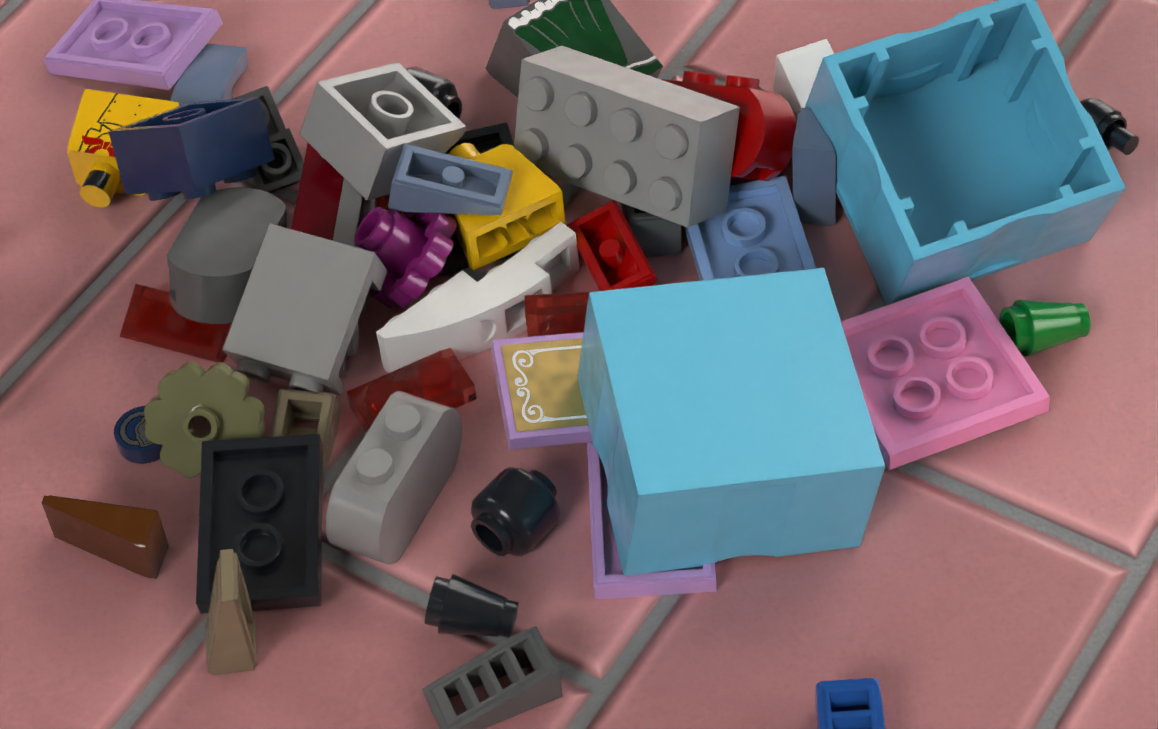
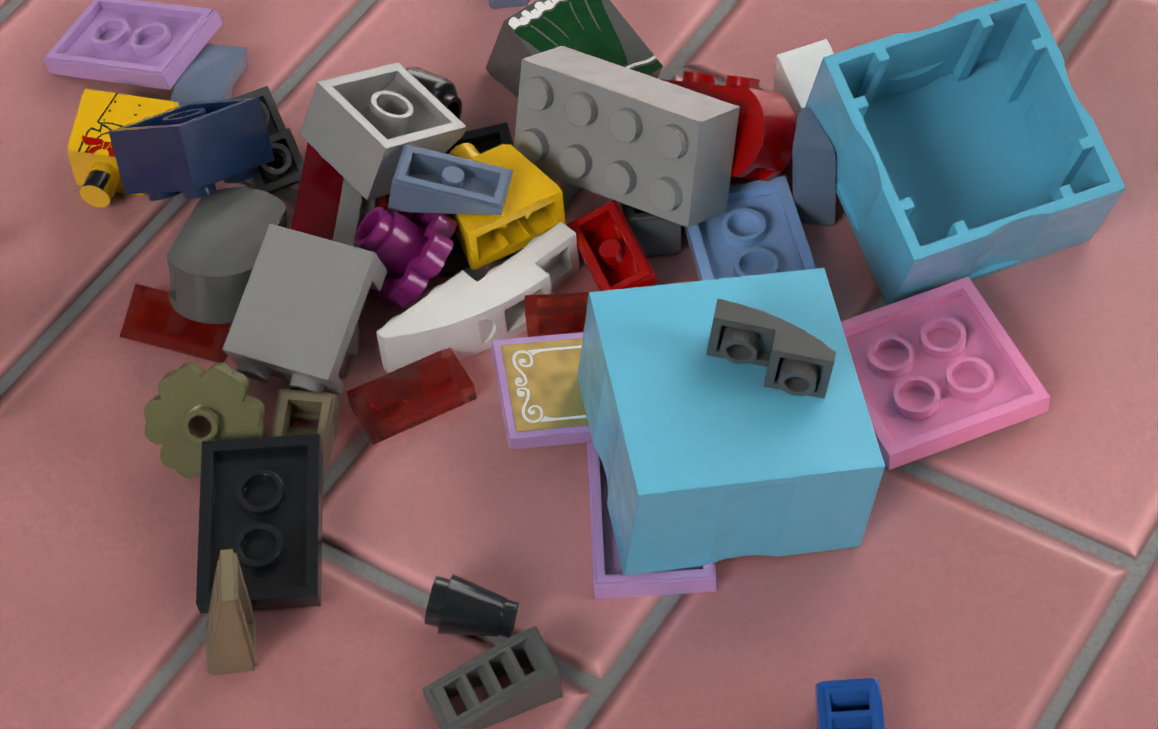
reddish brown slope [41,495,169,579] -> none
dark blue tile [114,406,163,464] -> none
light grey brick [326,391,462,565] -> none
black head [471,467,560,556] -> none
green cone [999,299,1090,357] -> none
black cylinder [1080,98,1139,155] -> none
none -> dark grey slope [706,298,836,399]

